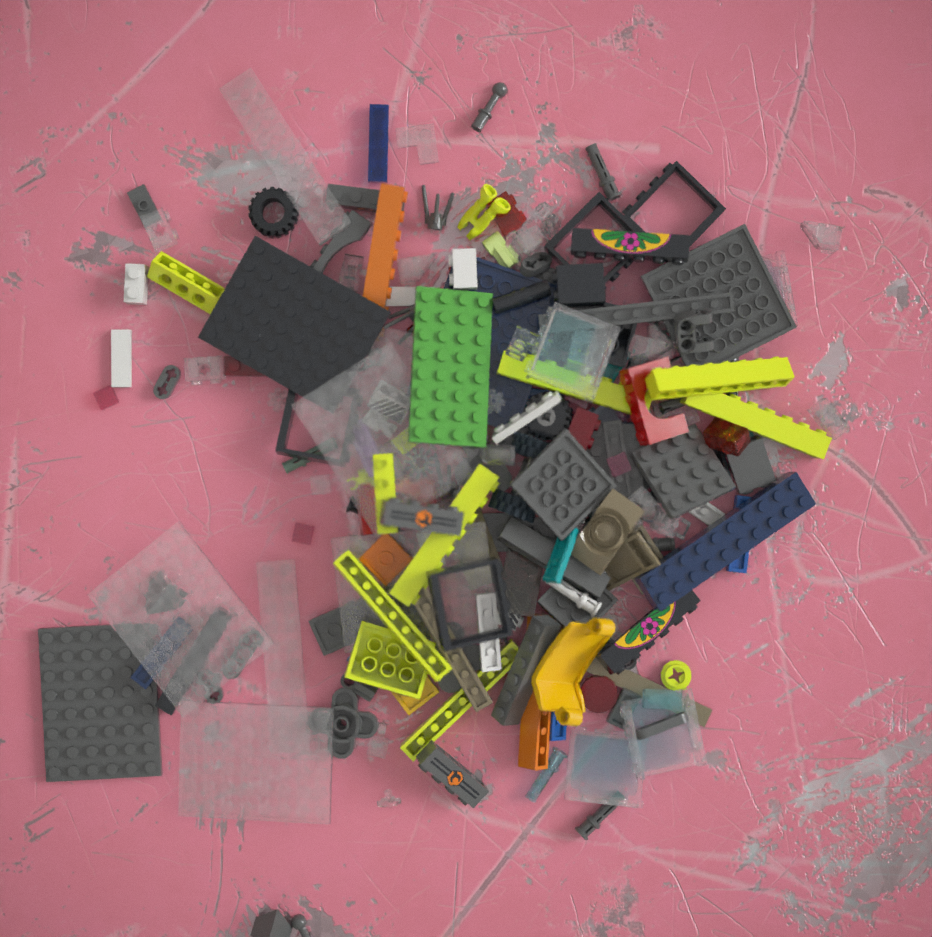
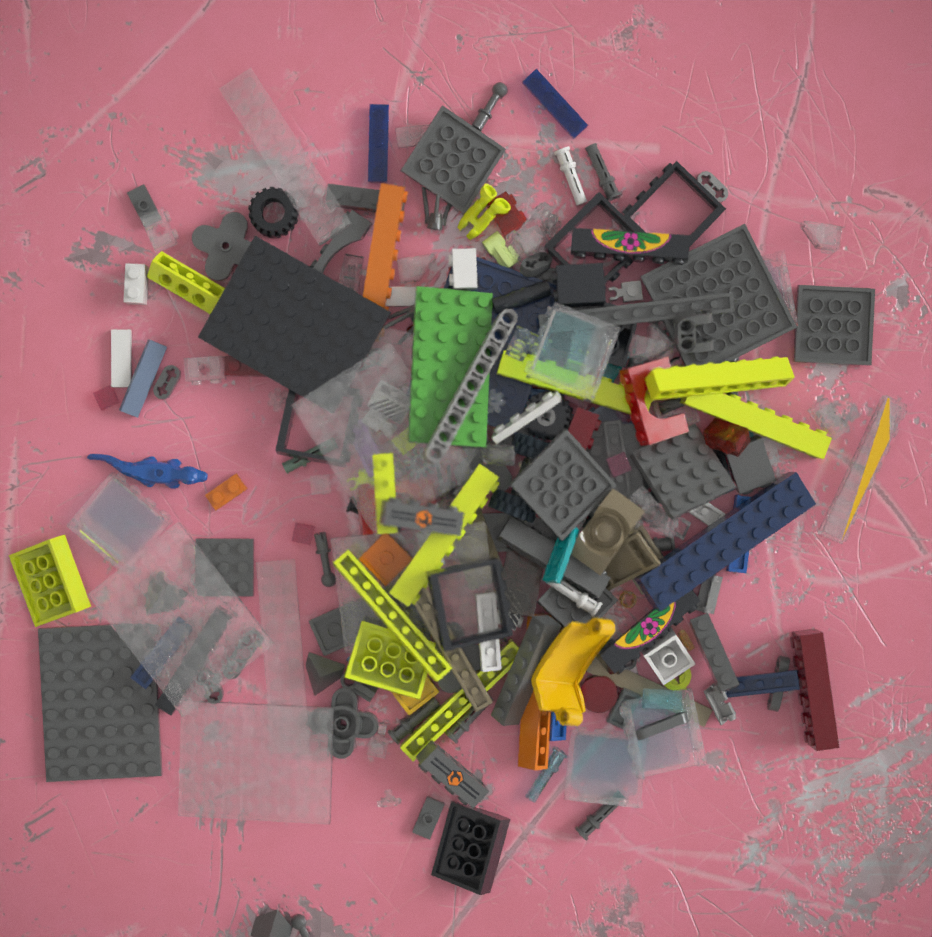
none -> neon yellow slope [9,535,91,627]
none -> panel [66,472,173,575]
none -> blue animal [87,454,208,489]
none -> sand blue tile [119,339,167,418]
none -> dark grey plant [192,212,251,281]
none -> dark grey plate [195,538,254,596]
none -> orange plate [205,473,248,511]
none -> dark grey slope [305,652,345,696]
none -> dark grey pin [314,532,336,587]
none -> dark grey pin [387,697,441,745]
none -> dark grey plate [400,105,506,214]
none -> dark grey plate [412,796,445,840]
none -> light grey beam [423,309,517,464]
none -> black slope [431,801,510,895]
none -> dark grey pin [444,695,494,744]
none -> clear blue plate [522,69,588,139]
none -> white pin [554,146,588,206]
none -> white plate [608,280,643,302]
none -> clear yellow bush [619,591,637,608]
none -> white slope [641,627,695,685]
none -> clear yellow tile [677,630,695,651]
none -> dark grey brick [689,613,739,694]
none -> light grey beam [696,171,728,203]
none -> light grey hinge [696,575,723,614]
none -> light grey hinge [703,683,736,725]
none -> dark blue plate [725,670,800,698]
none -> dark grey beam [767,656,790,712]
none -> dark red brick [790,629,840,751]
none -> dark grey plate [794,285,875,366]
none -> clear brick [817,395,907,544]

